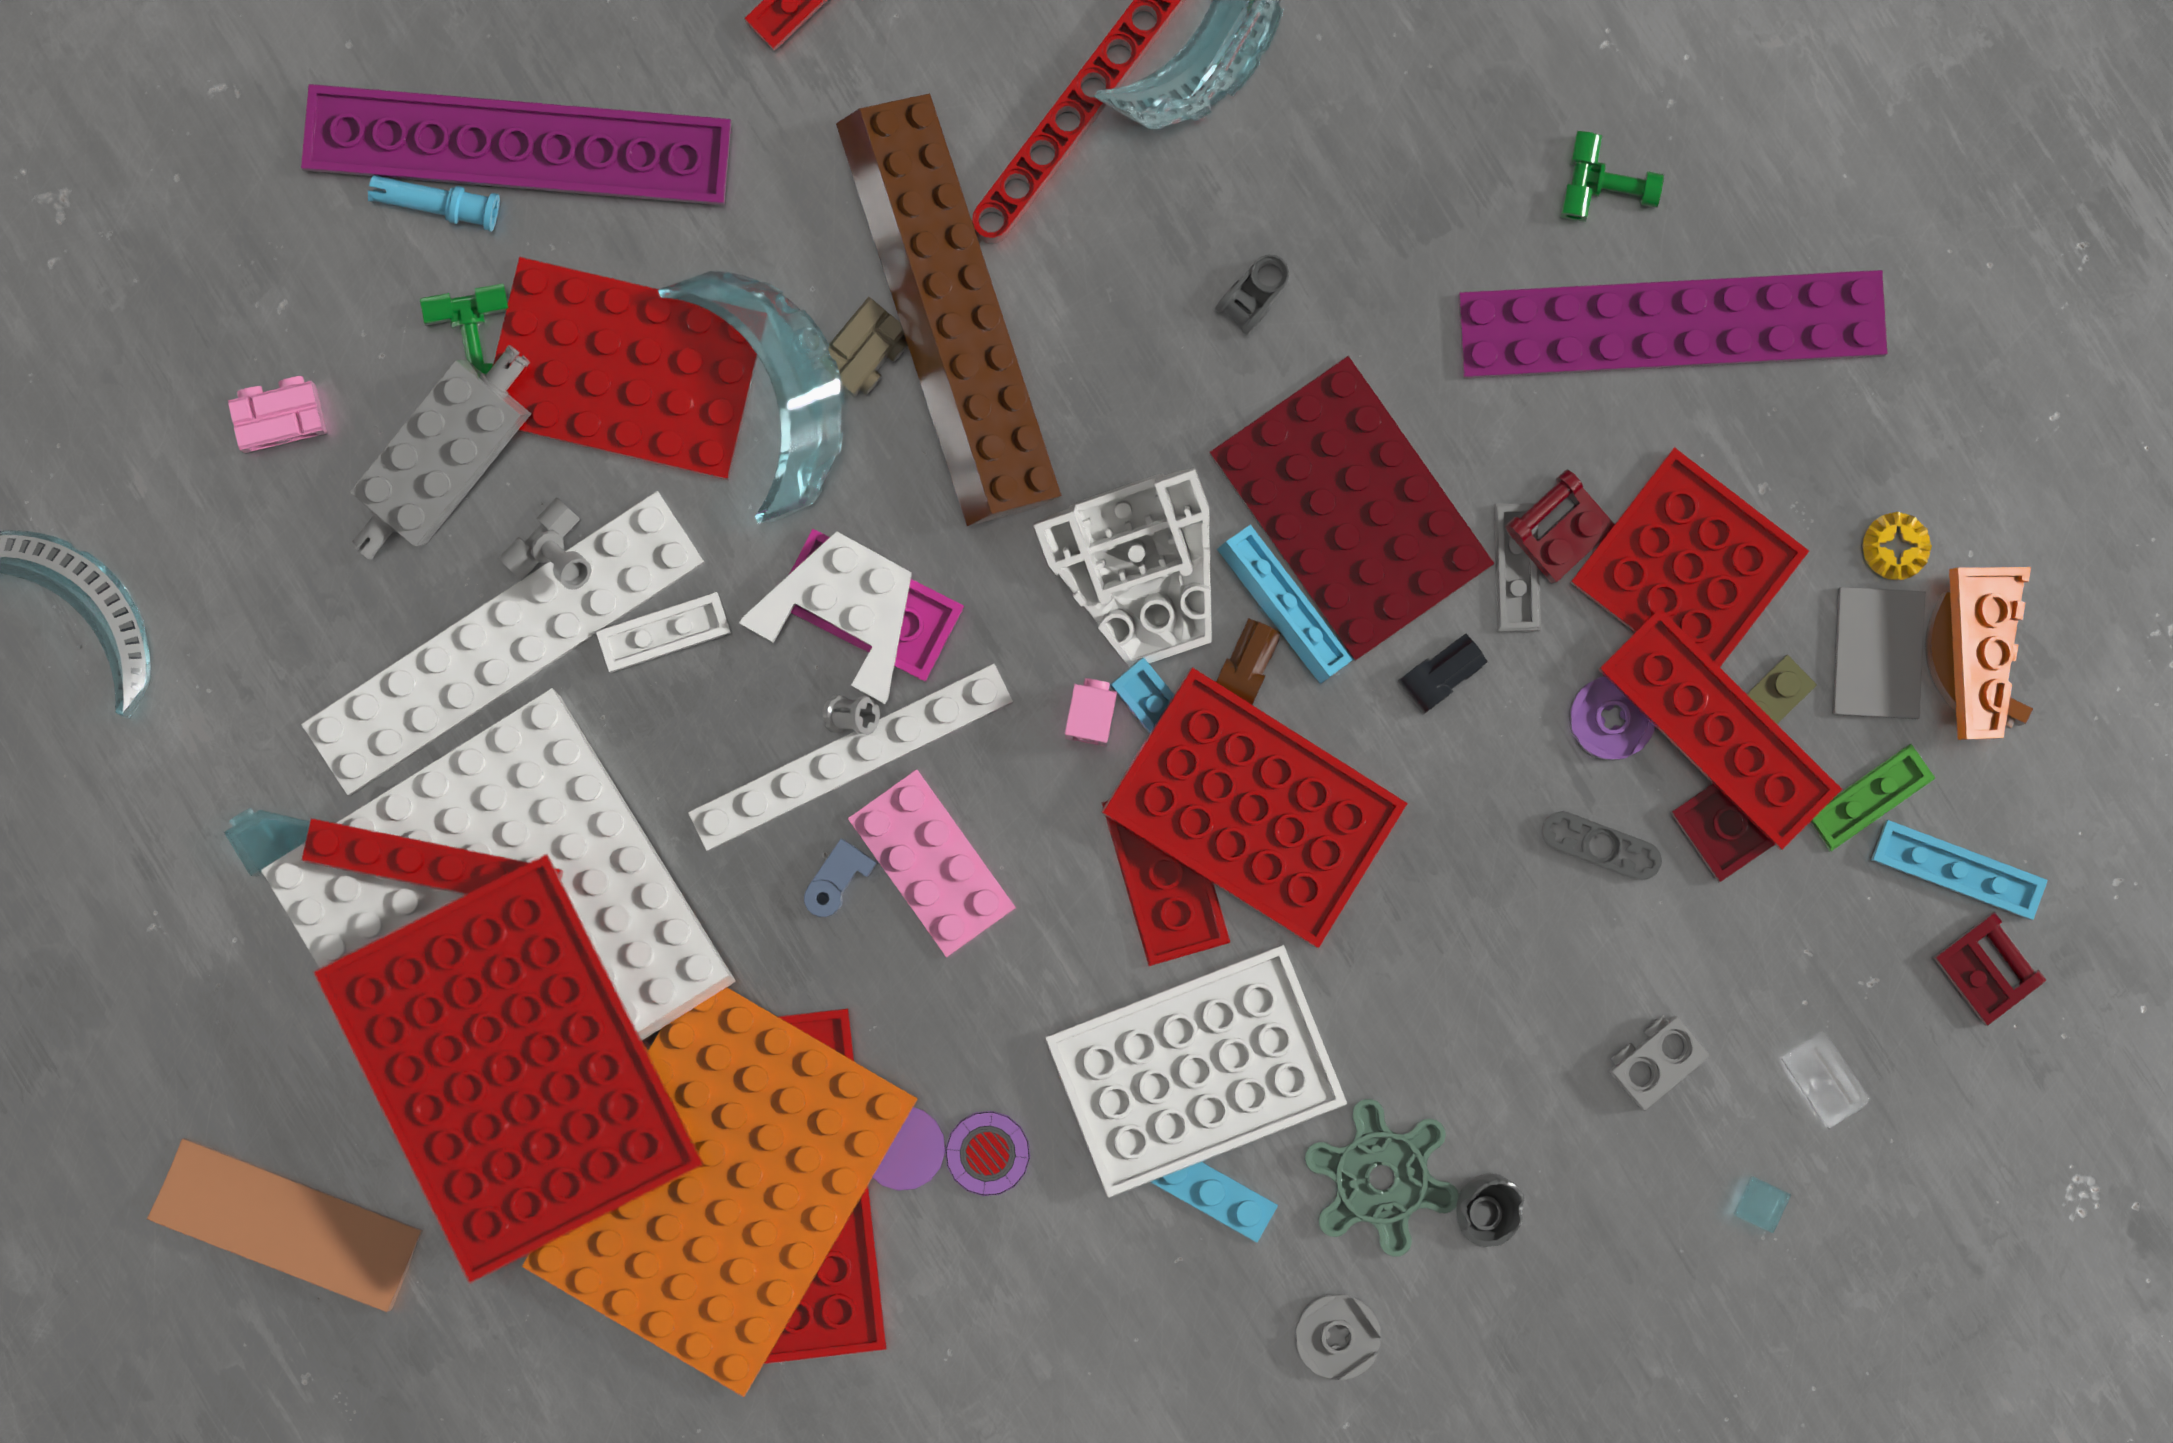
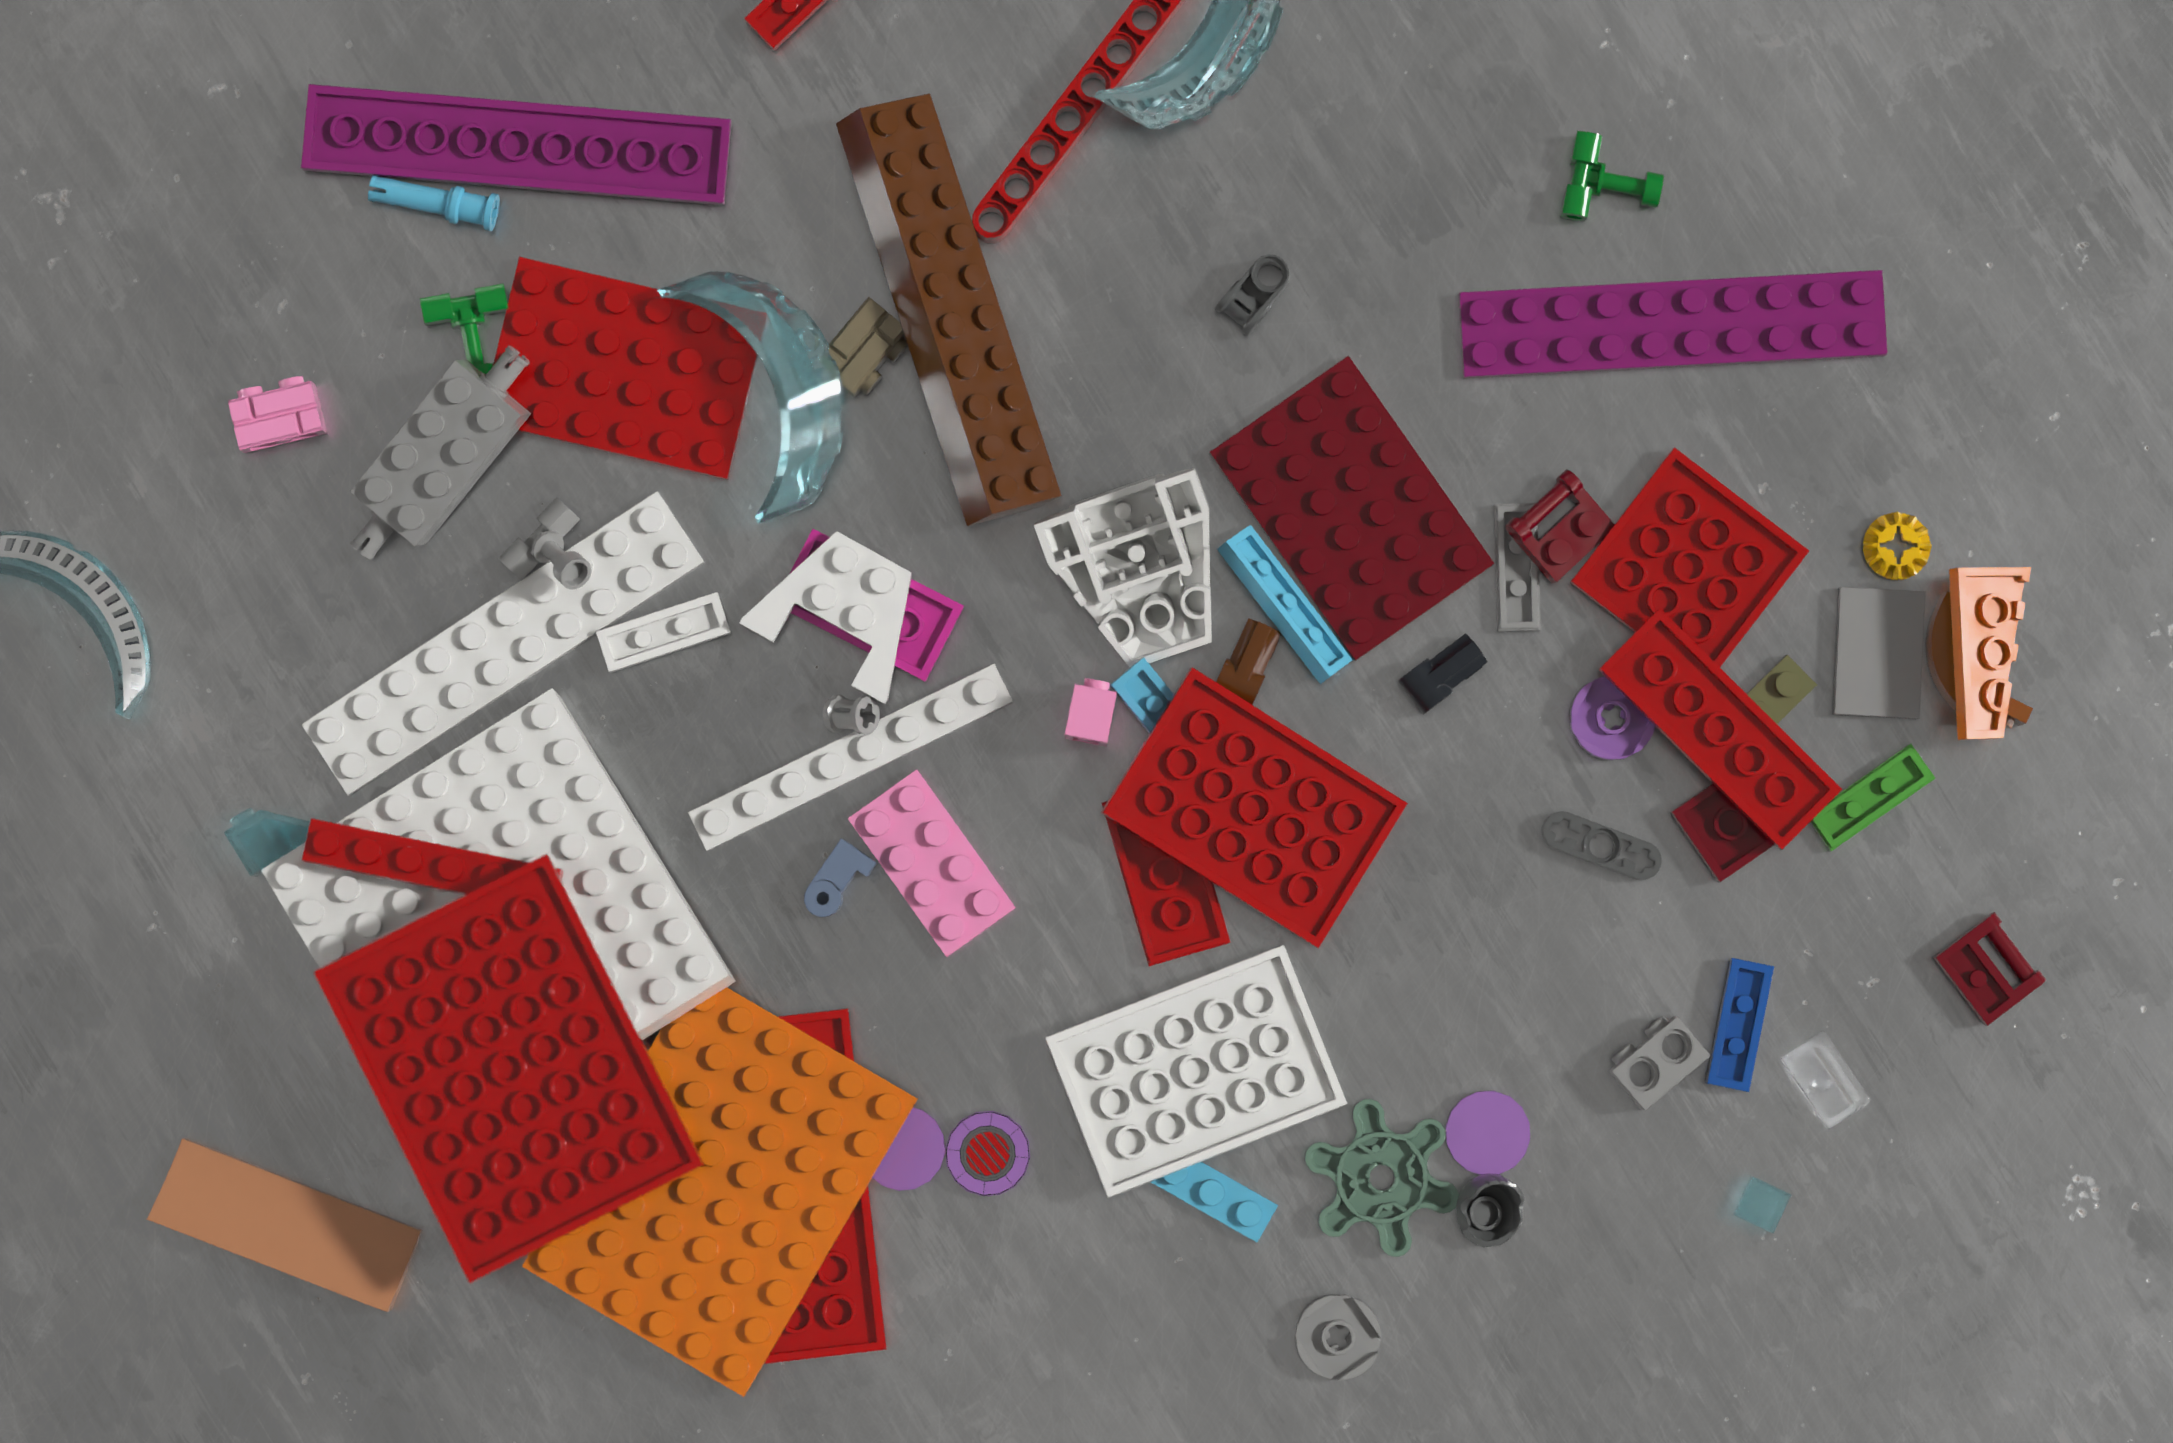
medium azure plate [1871,820,2048,920] -> none
none -> medium lavender tile [1445,1091,1531,1175]
none -> blue plate [1706,958,1774,1092]

